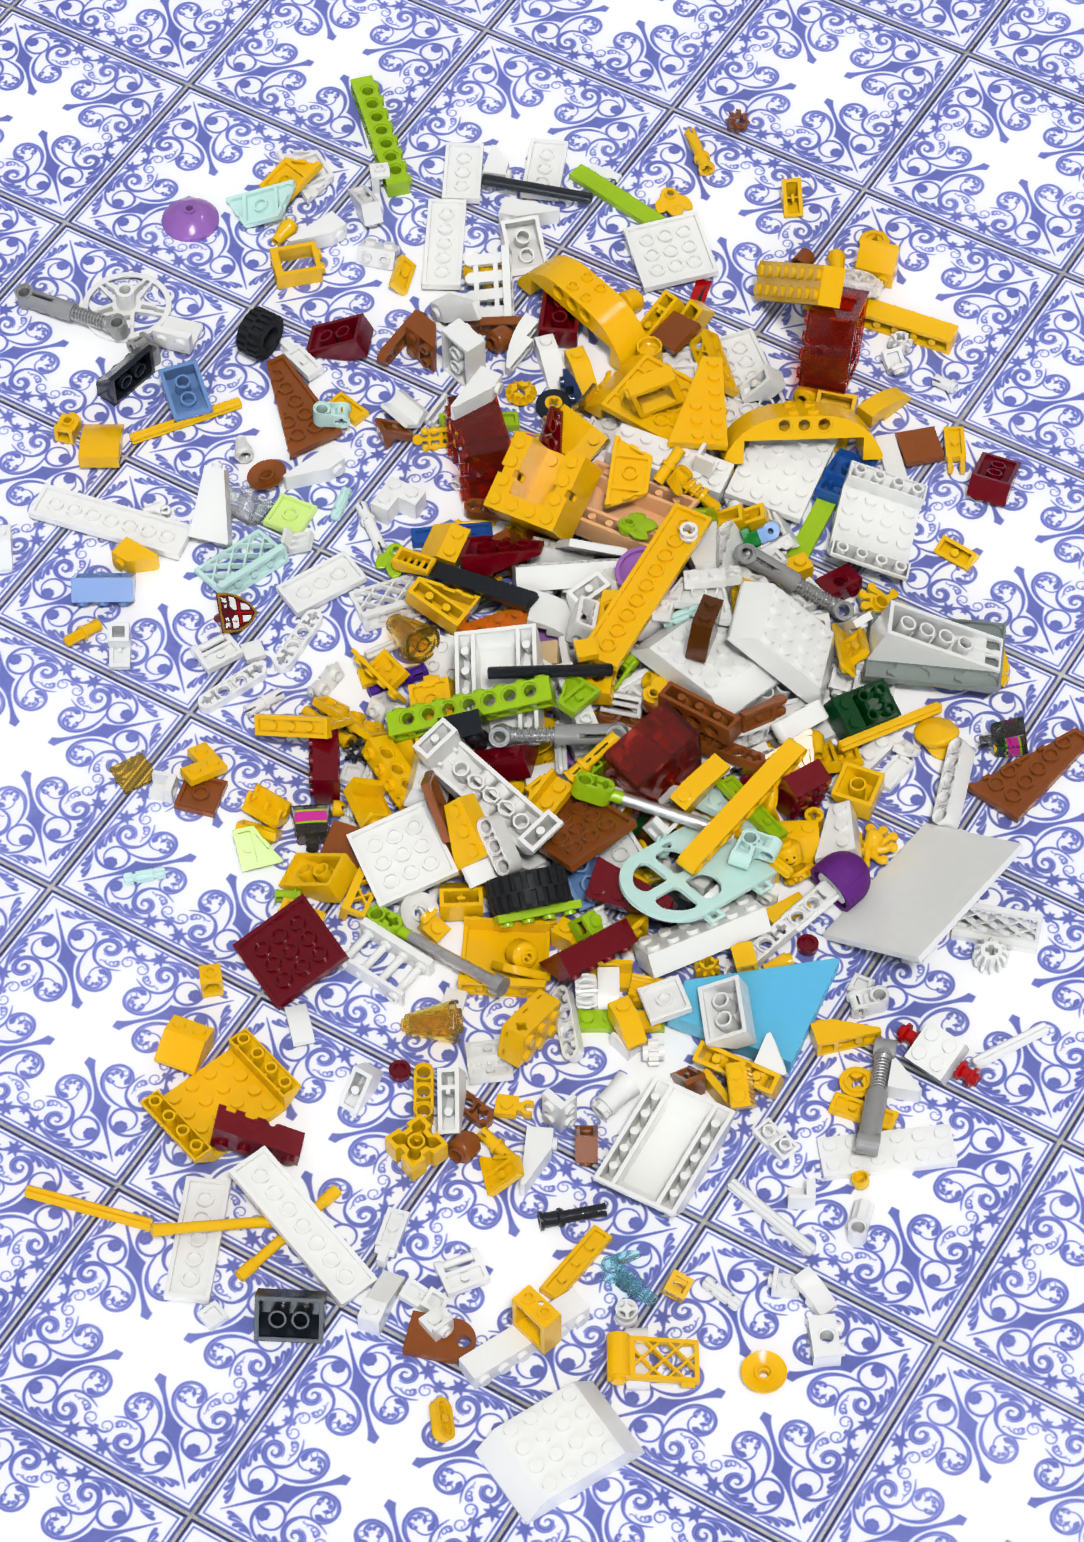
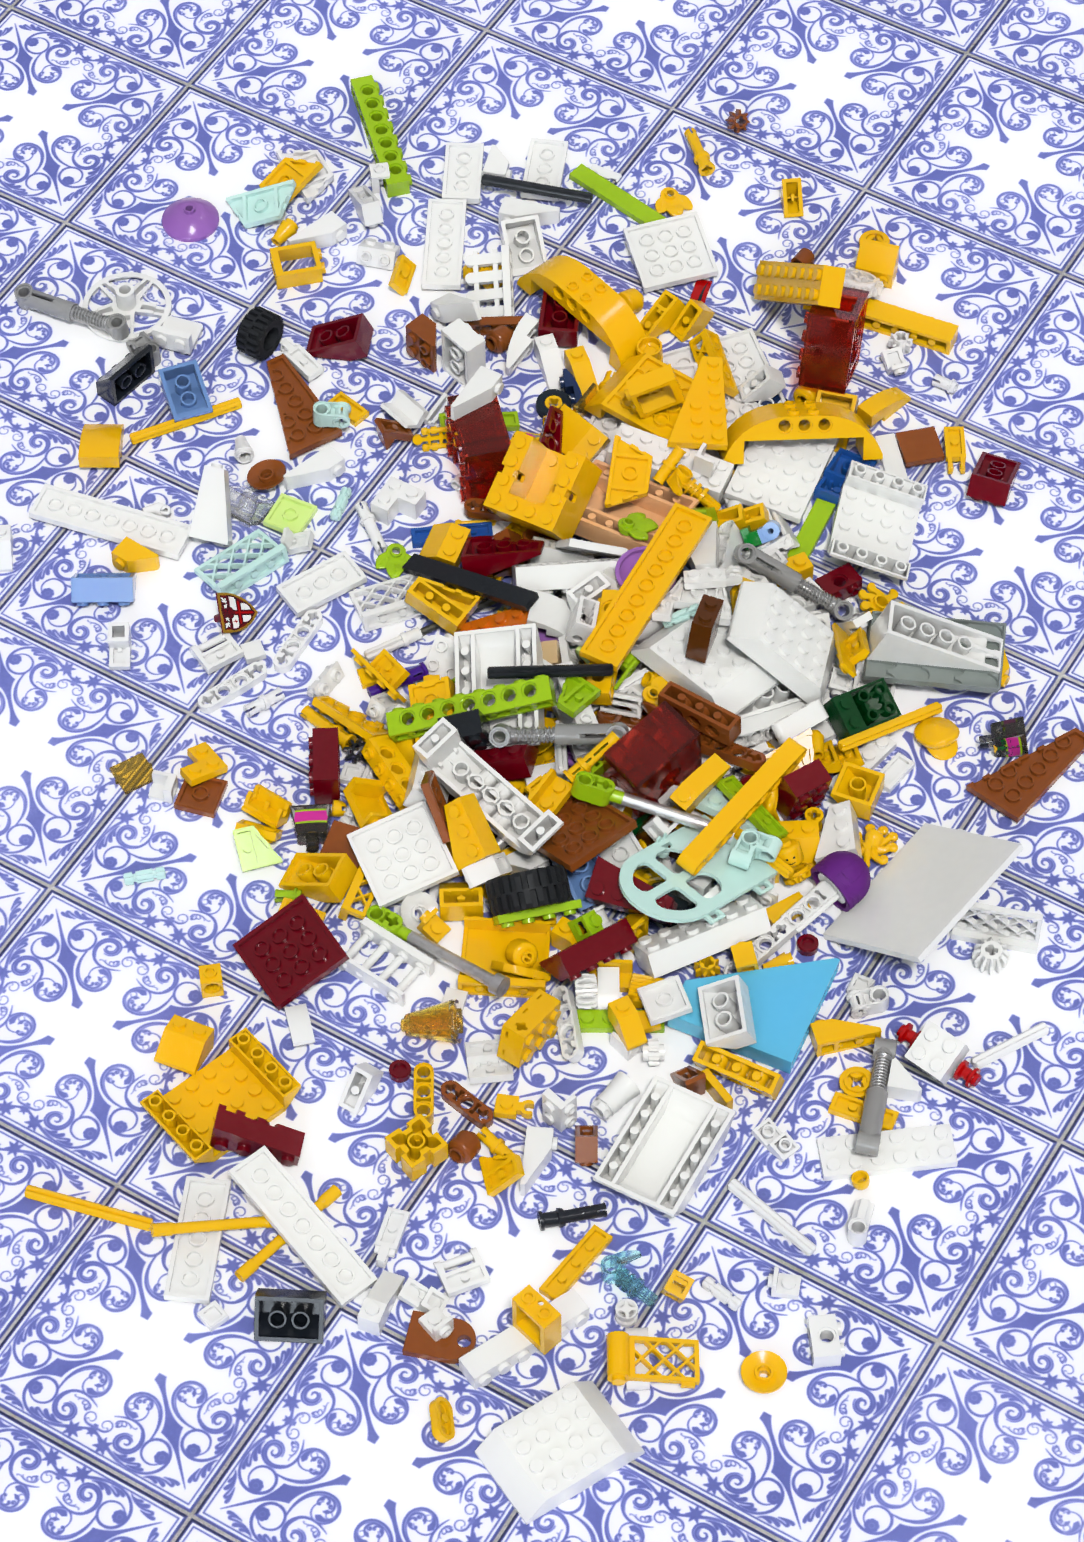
yellow brick [53,412,82,445] -> none
yellow axle [63,618,103,647] -> none
yellow fence [254,713,353,739] -> none
dark orange beam [376,309,427,367] -> none
clear yellow cone [386,614,440,664] -> none
yellow slope [391,546,437,576] -> none
white slope [437,1067,466,1135] -> none
white beam [477,814,523,876] -> none
yellow gear [505,379,537,406] -> none
yellow tile [573,637,599,663] -> none
dark orange tile [650,311,702,355] -> none
white bush [679,522,698,543] -> none
yellow brick [725,1061,757,1110] -> none
dark orange hinge [739,694,787,733] -> none
white slope [754,1032,789,1077] -> none
white panel [787,1179,816,1210] -> none
white slope [791,1266,837,1315] -> none
yellow cone [827,249,846,268] -> none
white tile [892,739,922,757] -> none
white beam [932,737,975,829] -> none
yellow slope [933,535,980,572] -> none

